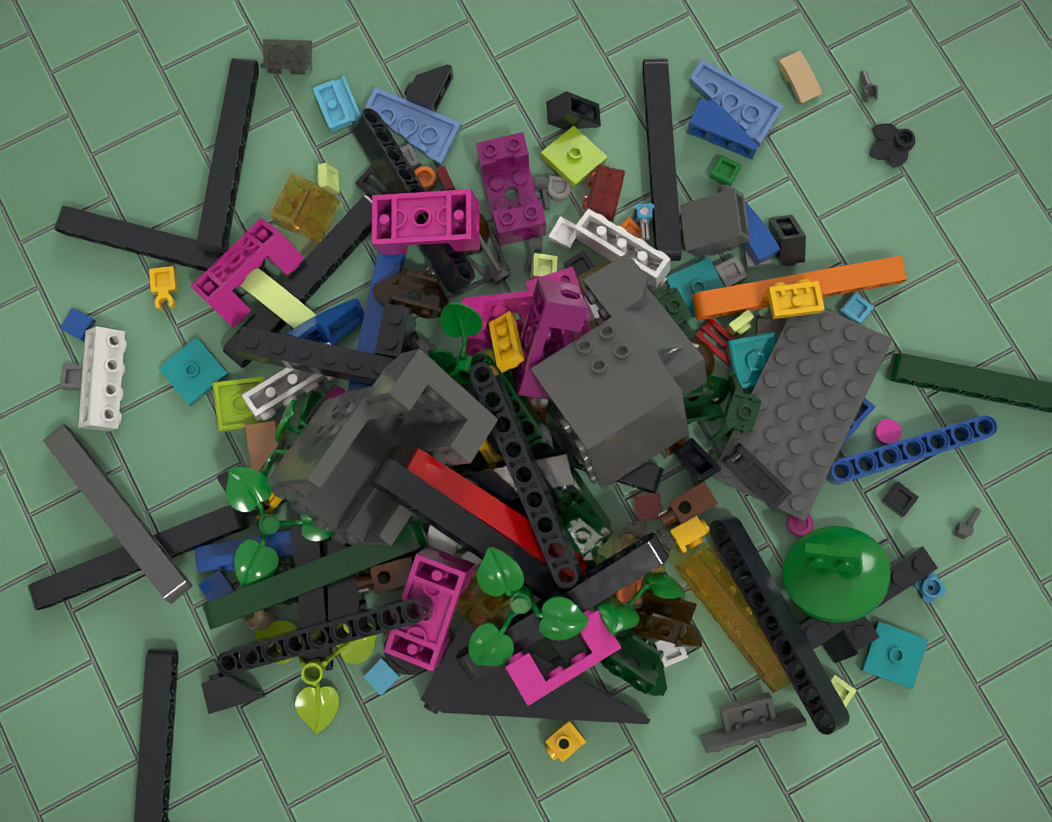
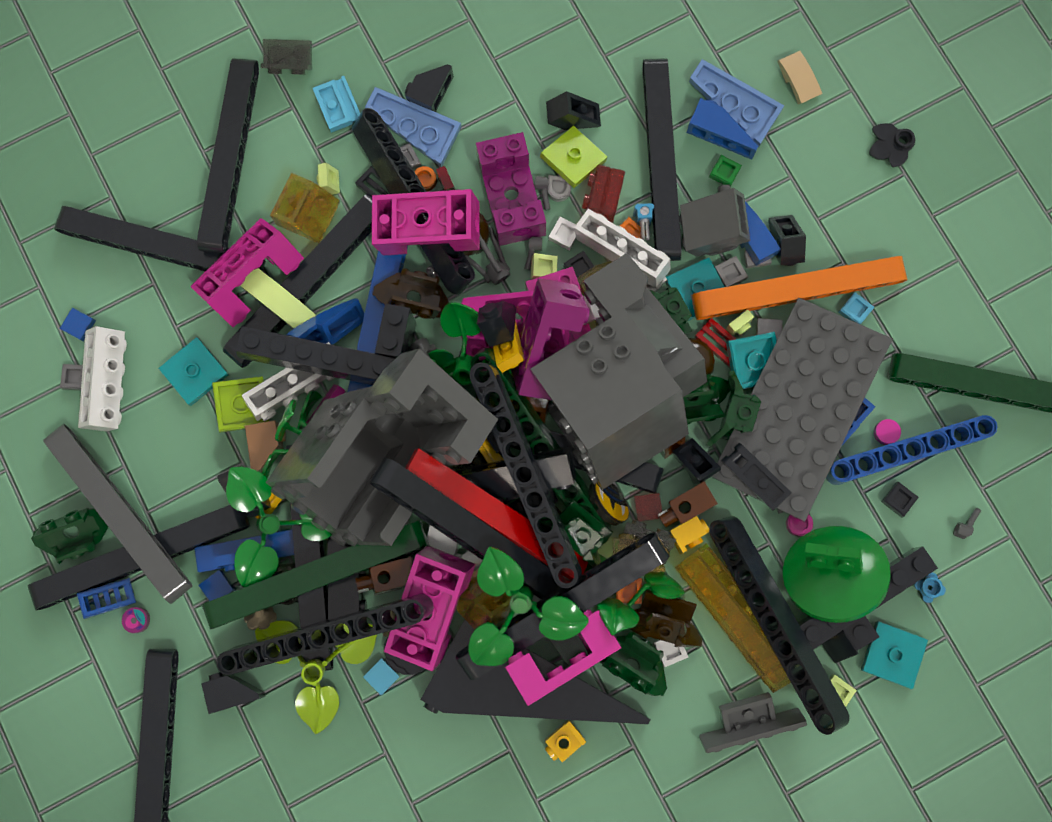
yellow plate [149,266,178,311] -> none
yellow bracket [764,279,825,319] -> none
dark grey hand [860,70,878,103] -> none
none -> dark green piece [31,508,108,564]
none -> blue slope [77,578,136,619]
none -> tile [122,607,150,633]
none -> black slope [477,301,516,347]
none -> tile [588,482,629,526]

